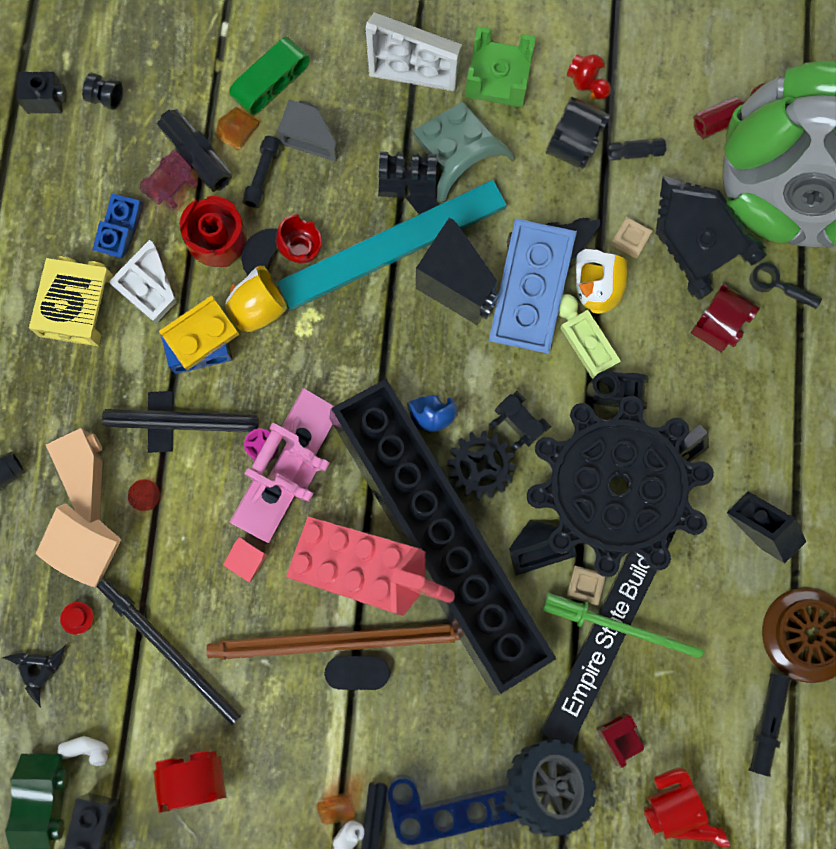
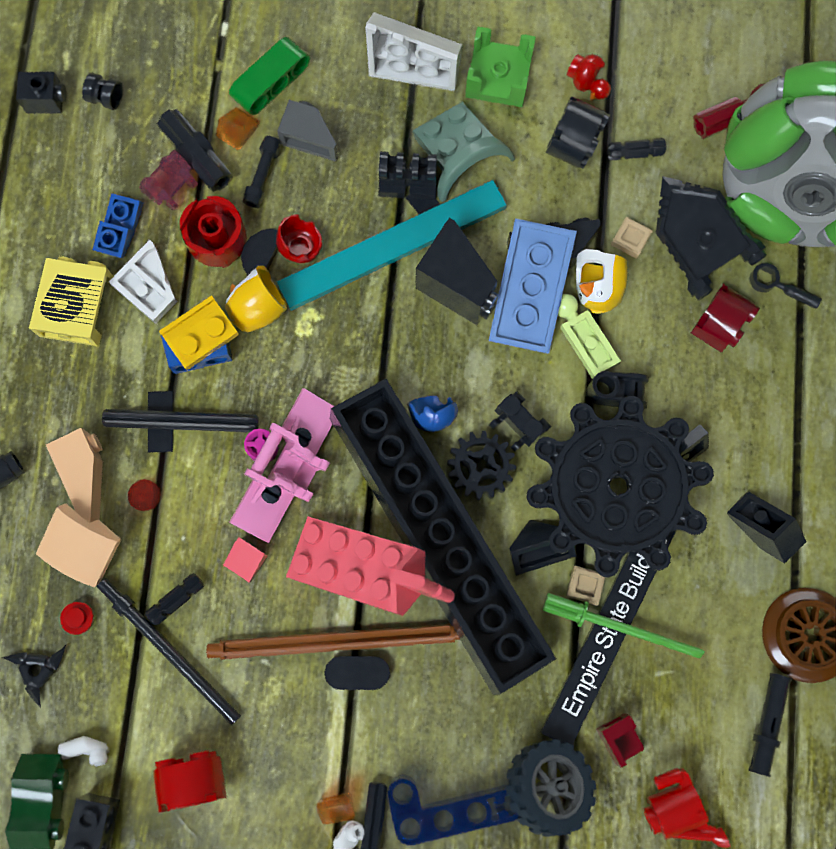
none -> black axle [145,573,204,625]

